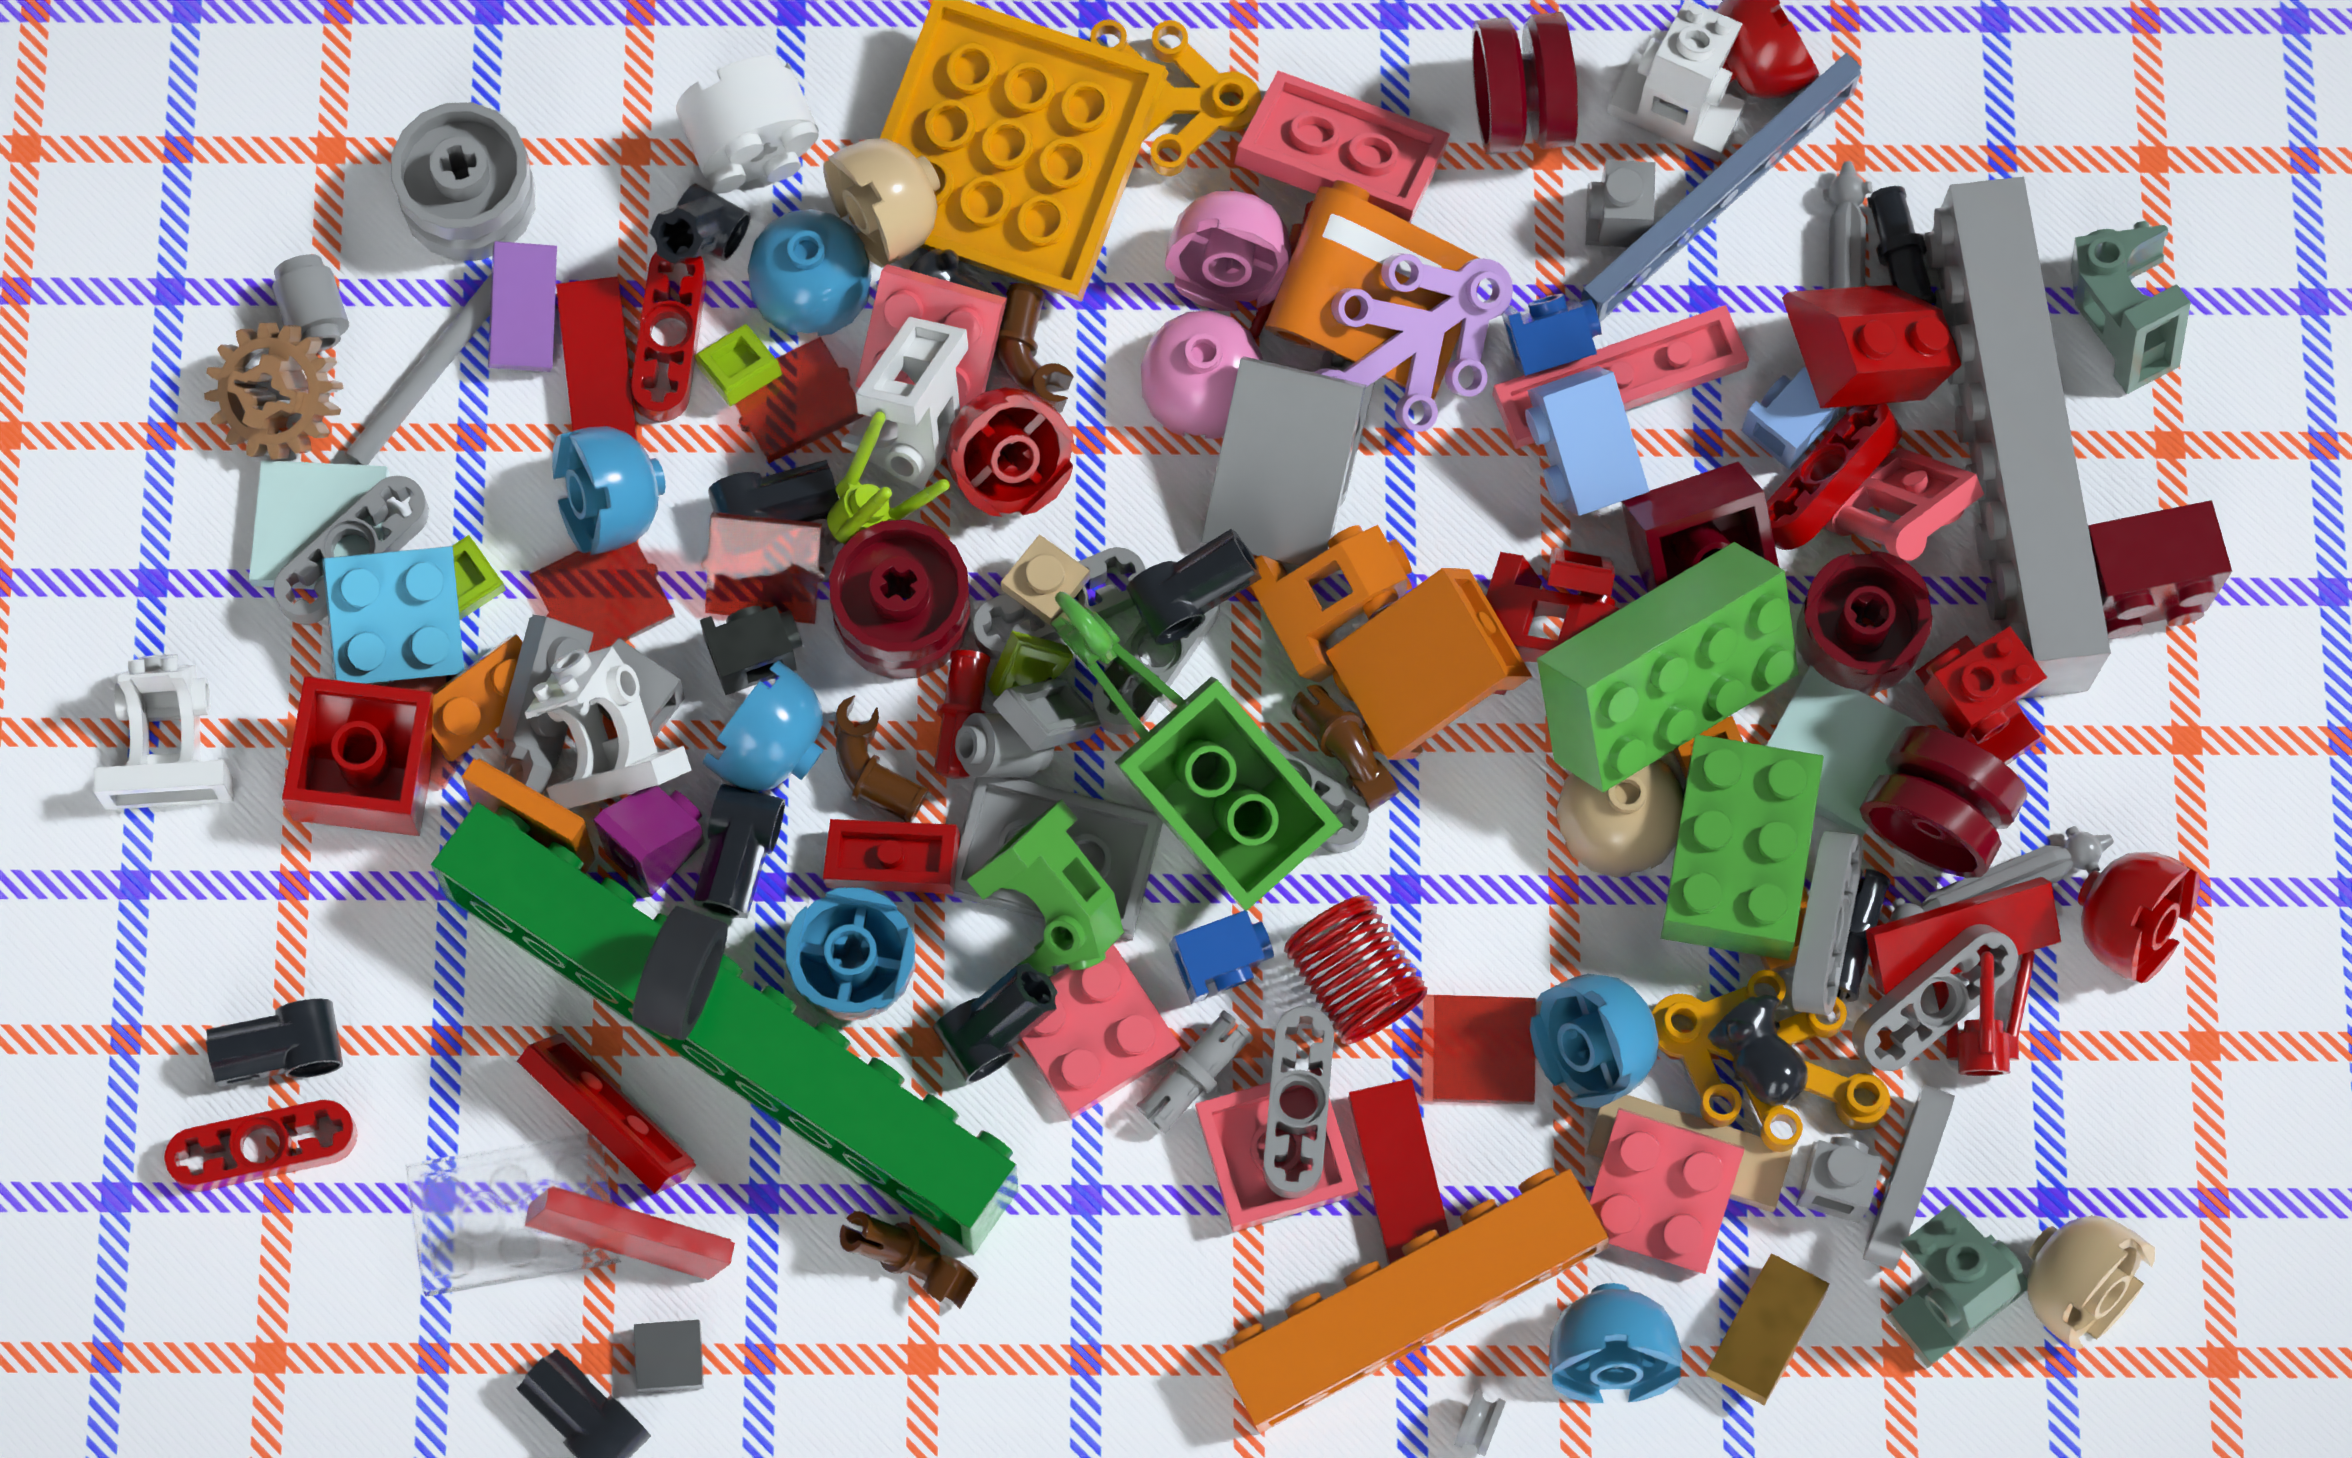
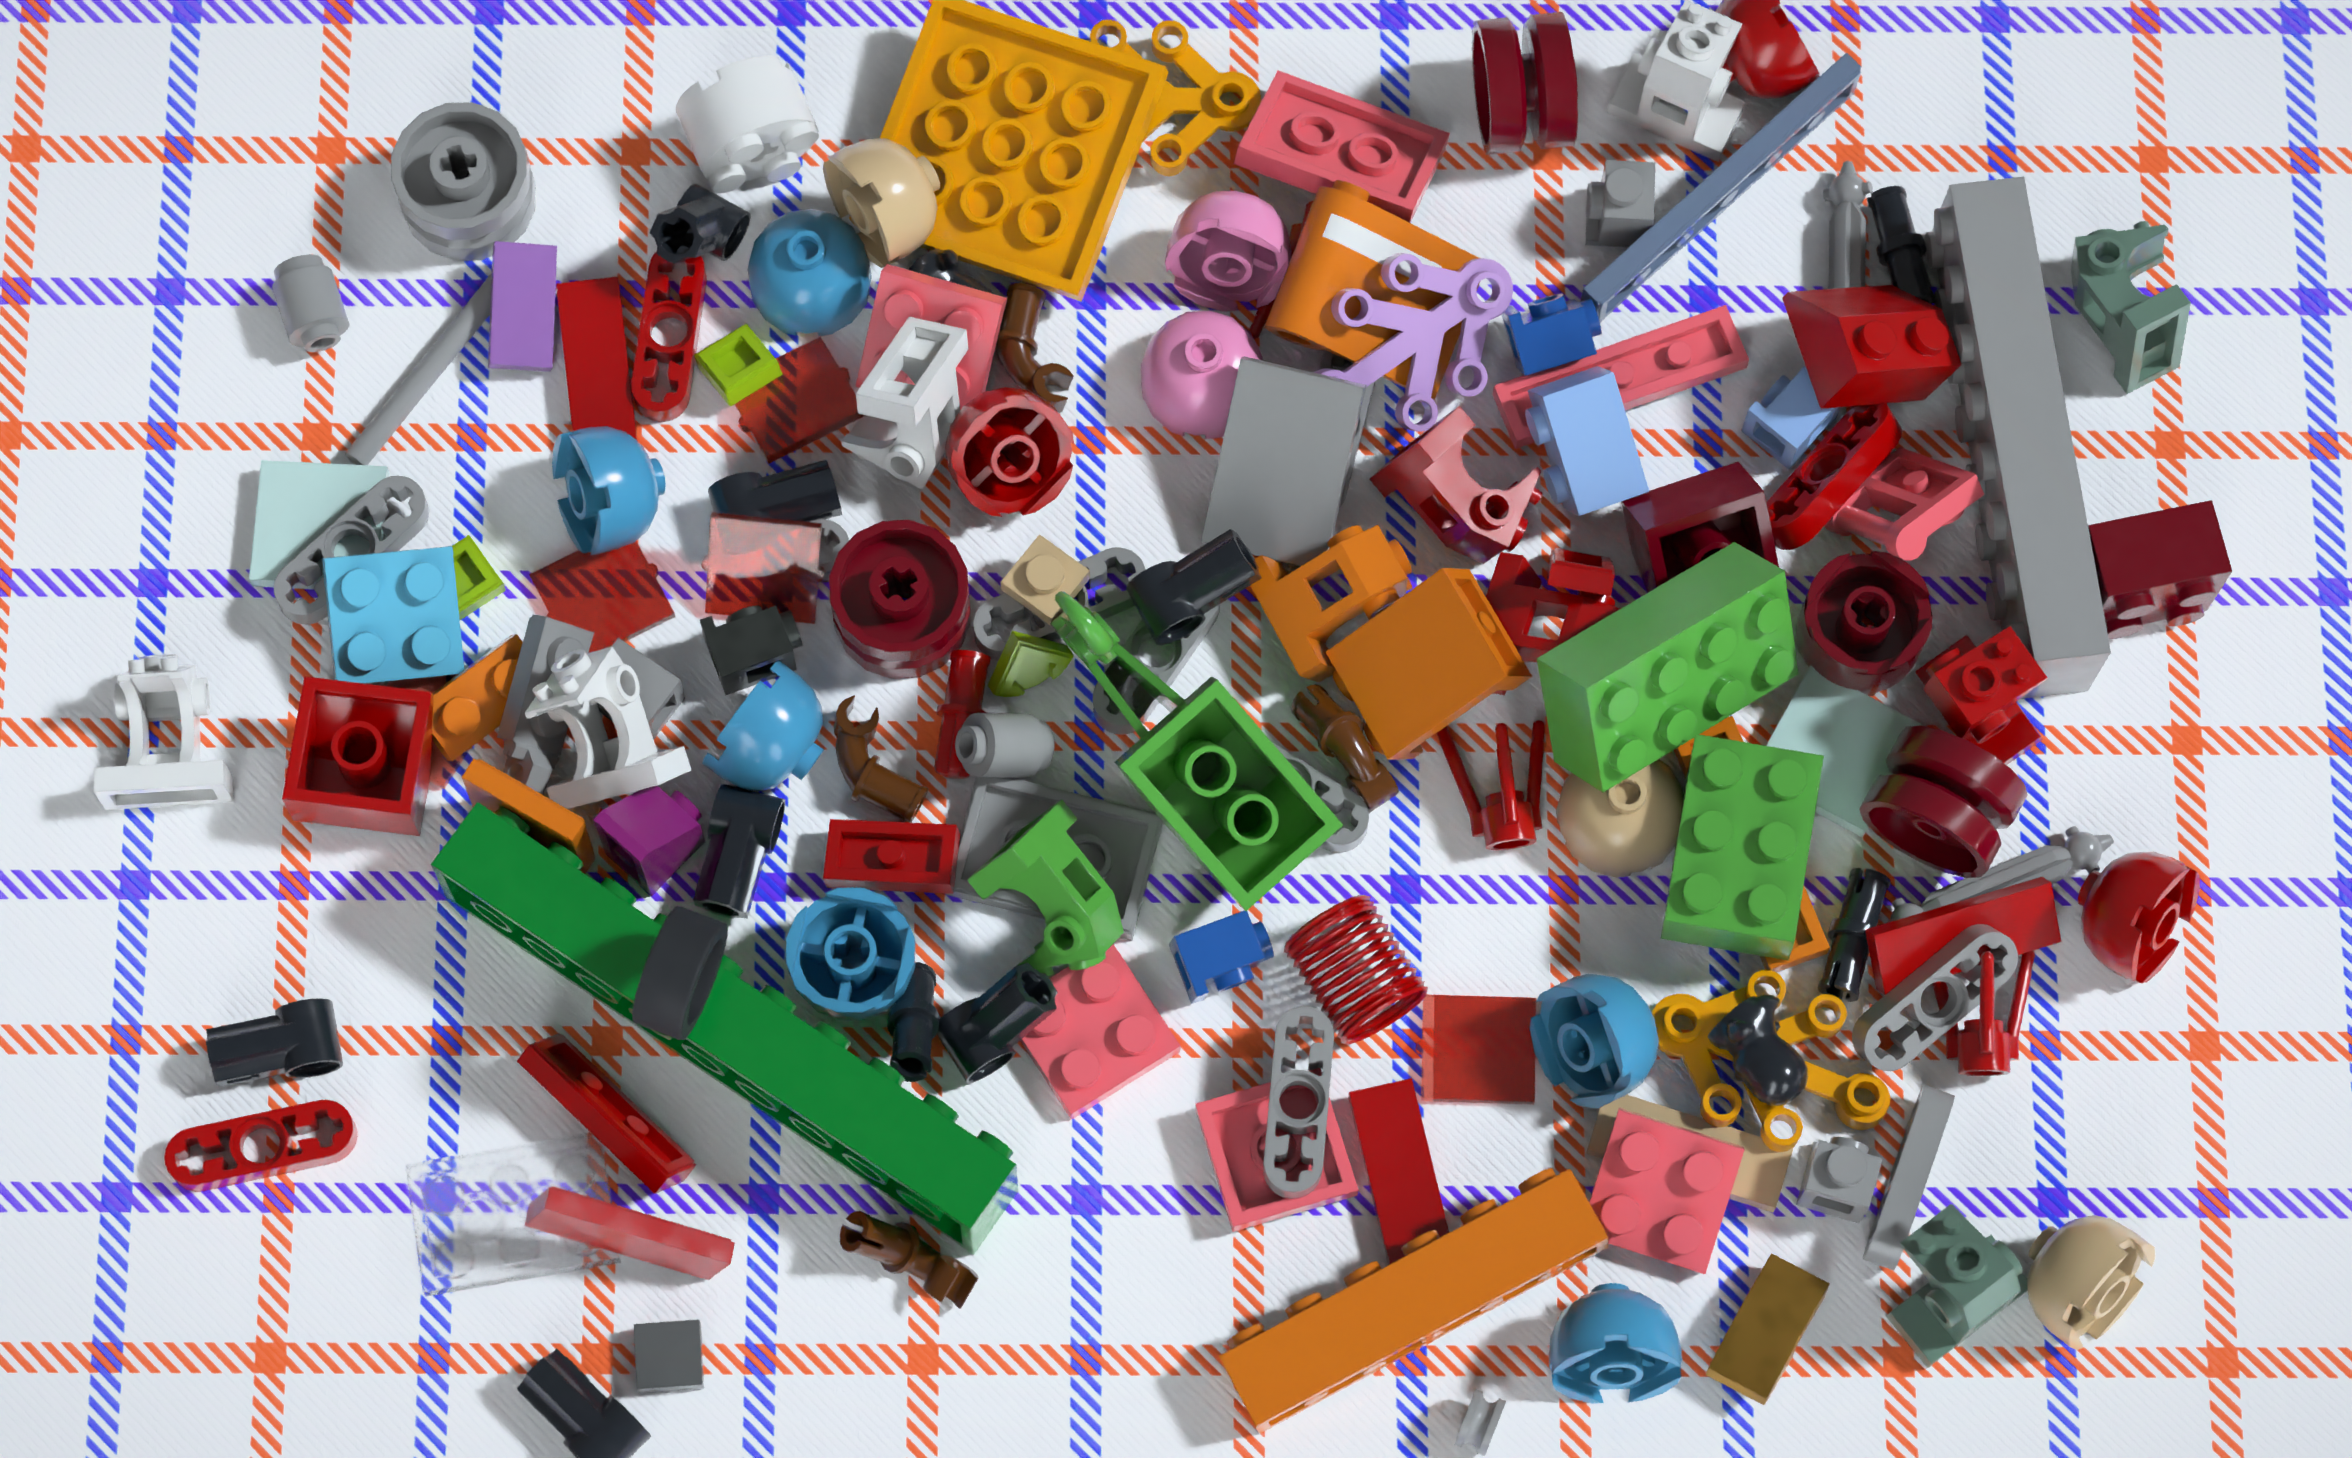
medium nougat gear [204,323,344,460] -> none
lime plant [827,412,950,544] -> none
light grey tile [992,678,1102,751] -> none
light grey pin [1135,1010,1254,1134] -> none
light grey beam [1792,831,1863,1015] -> none
none -> black pin [887,962,939,1082]
none -> red tile [1369,406,1543,564]
none -> red plant [1436,720,1545,850]

